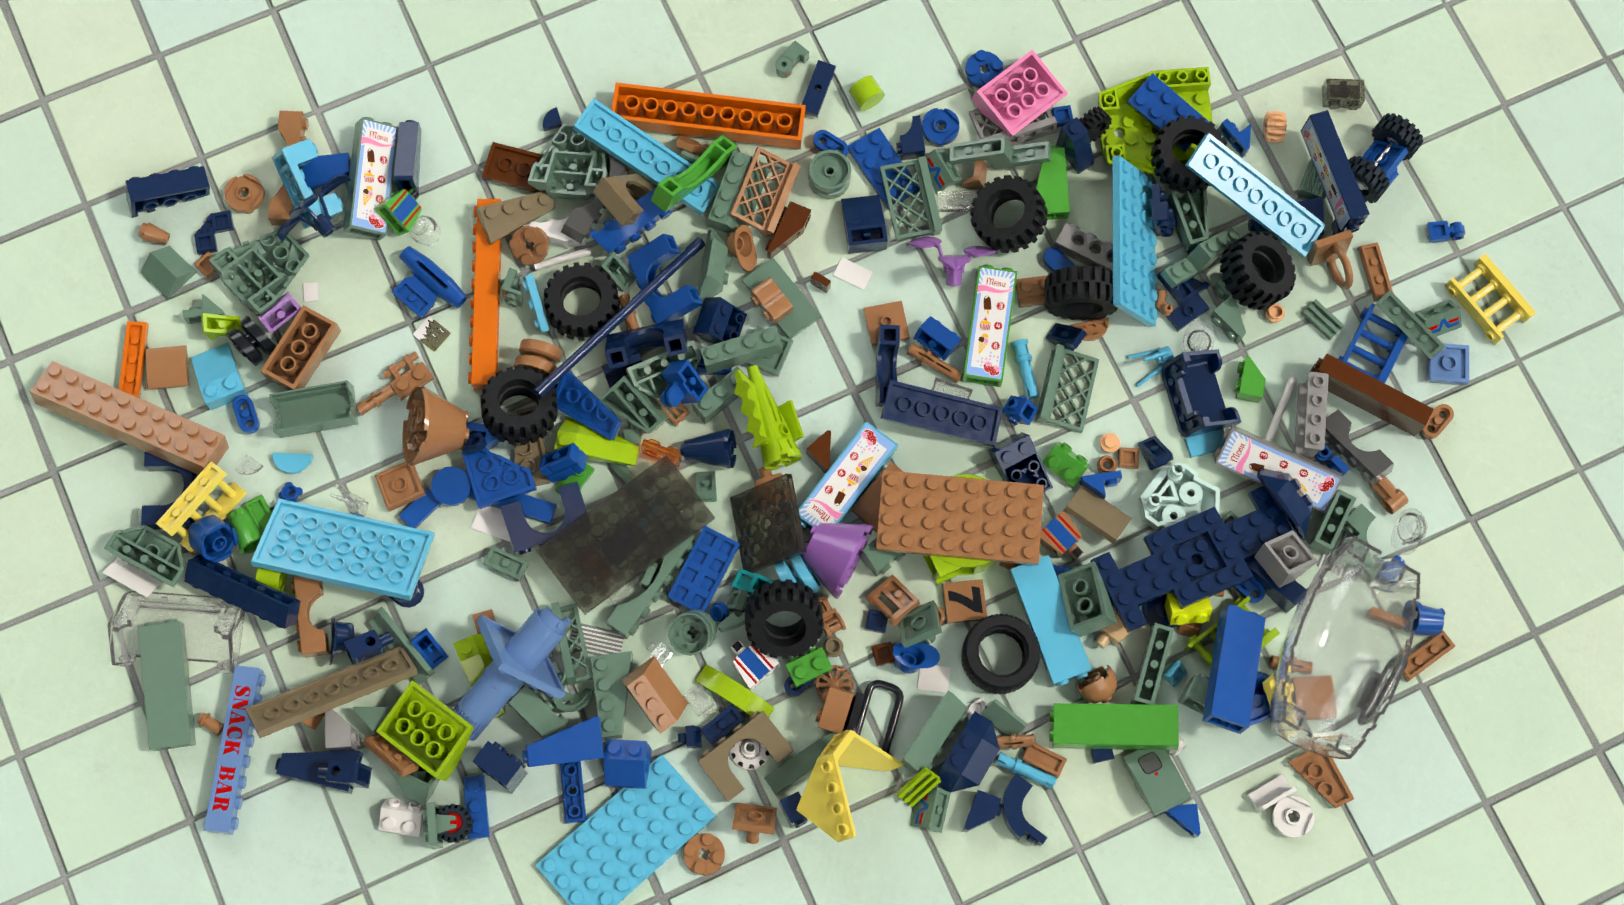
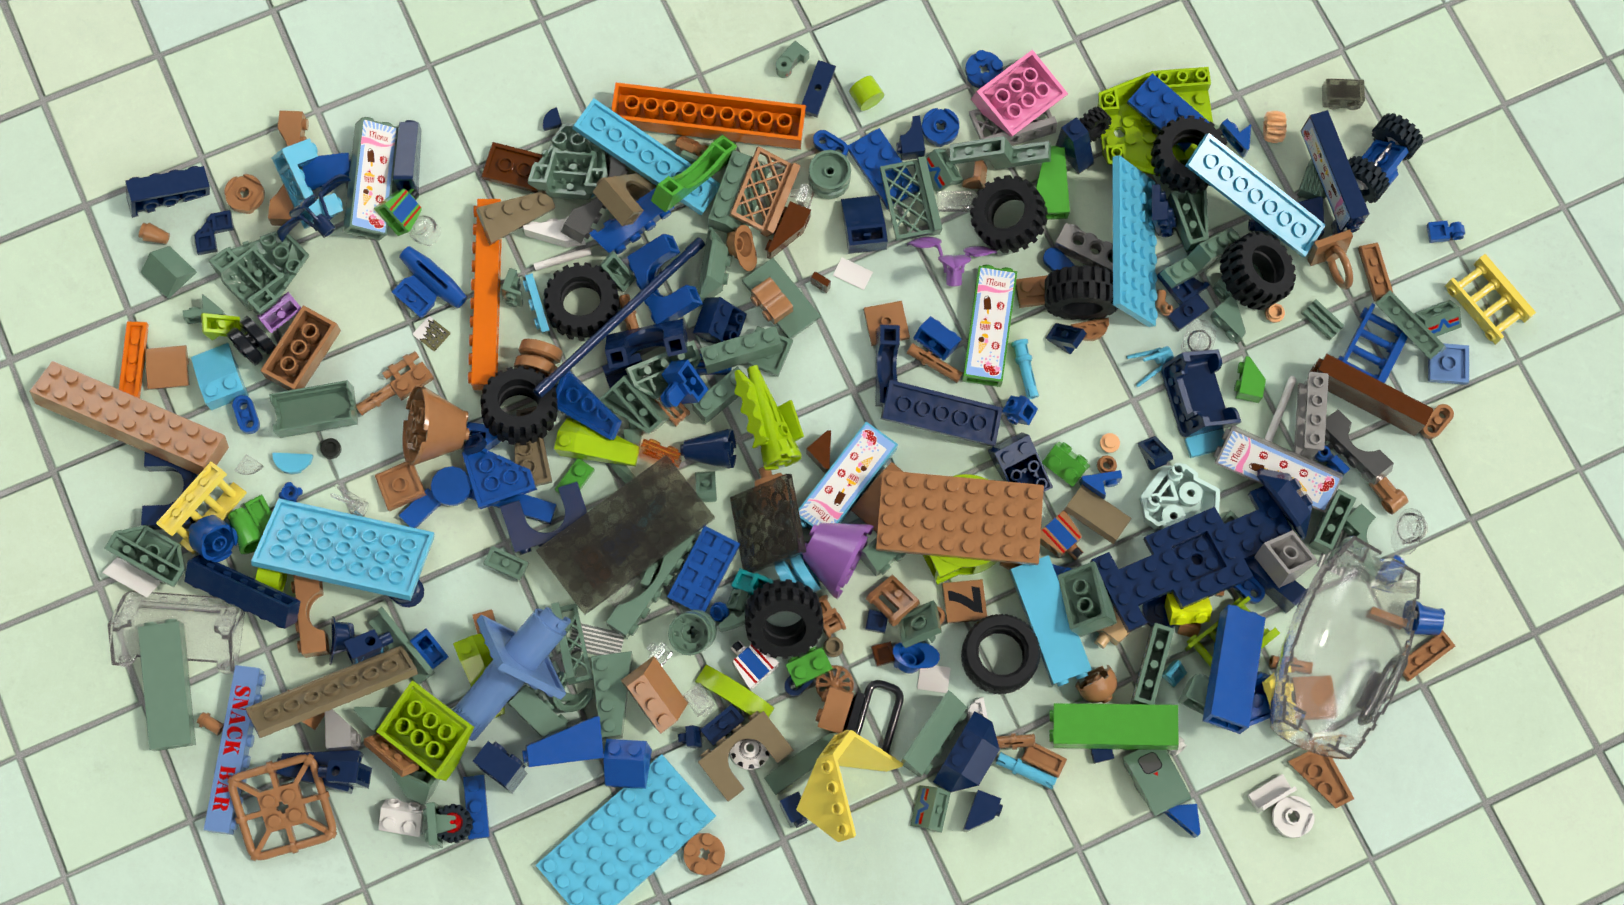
medium nougat tile [194,252,216,279] -> none
white sticker [303,282,319,302] -> none
white sticker [471,506,529,542] -> none
medium nougat plate [509,225,550,265] -> none
blue brick [539,443,587,483] -> none
blue tile [560,761,586,824] -> none
medium nougat tile [732,803,777,844] -> none
lime tile [897,767,941,807] -> none
clear tile [931,377,973,399] -> none
sand green slope [981,699,1027,736] -> none
dark blue arch [1002,773,1048,846] -> none
sand green fence [1035,344,1099,433] -> none
blue tile [1051,105,1073,128] -> none
medium nougat tile [1118,447,1139,469] -> none
none -> medium nougat plate [227,753,337,861]
none -> pearl dark grey tile [320,438,342,459]
none -> clear tile [790,184,814,209]

